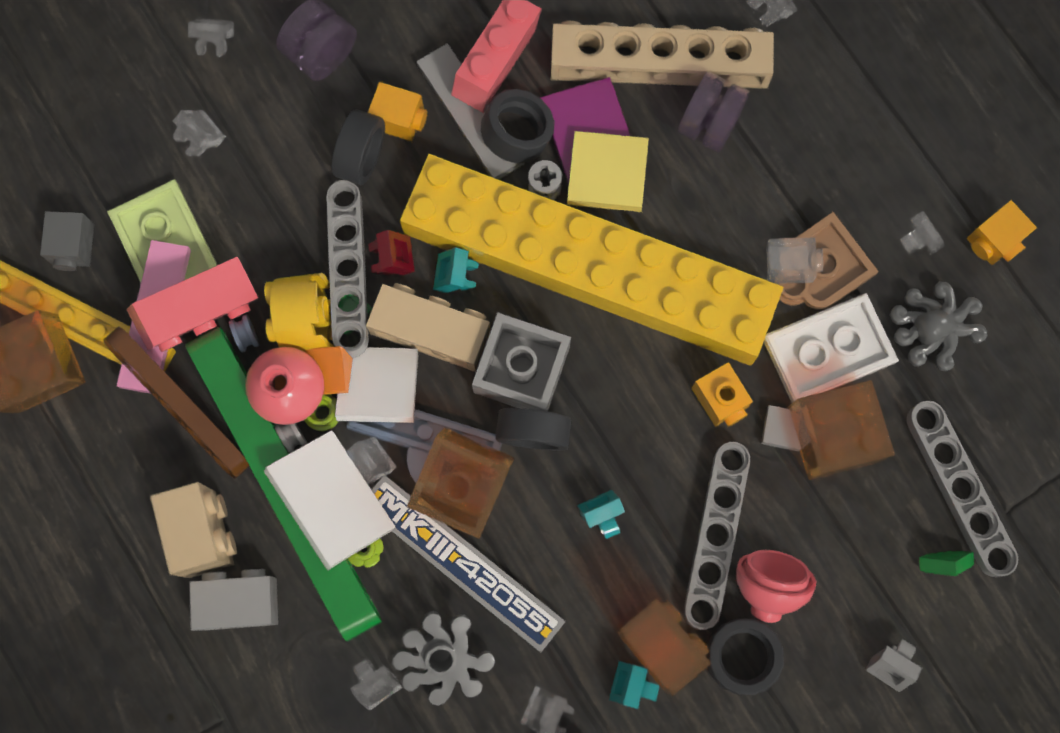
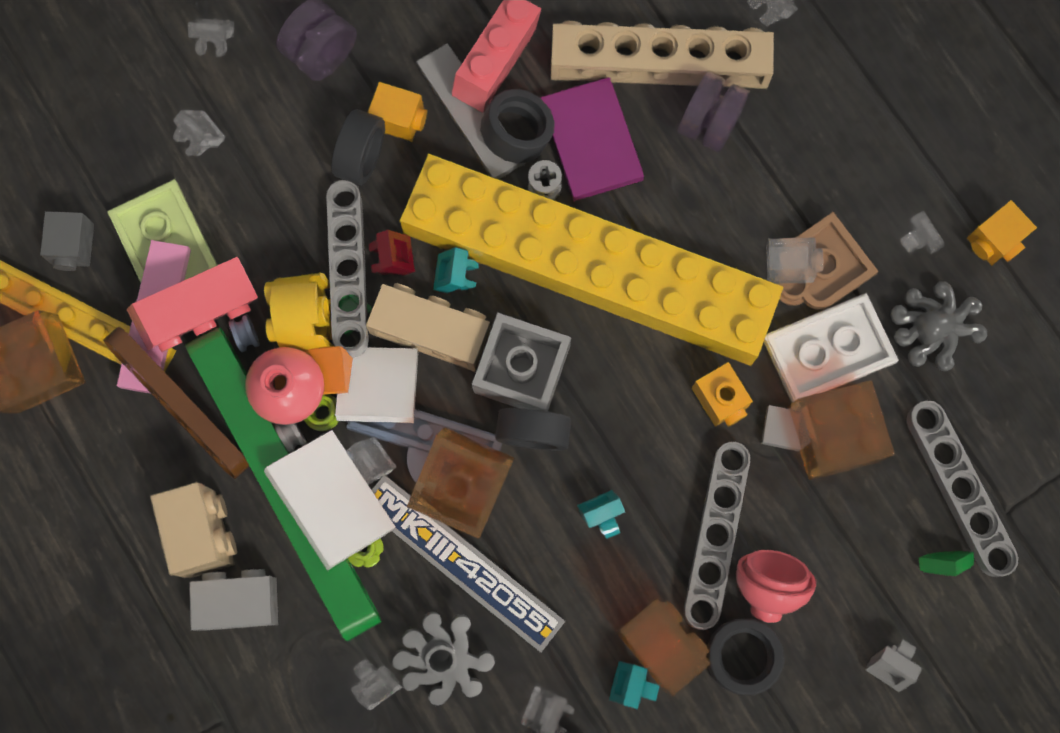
light yellow tile [567,131,649,212] -> none

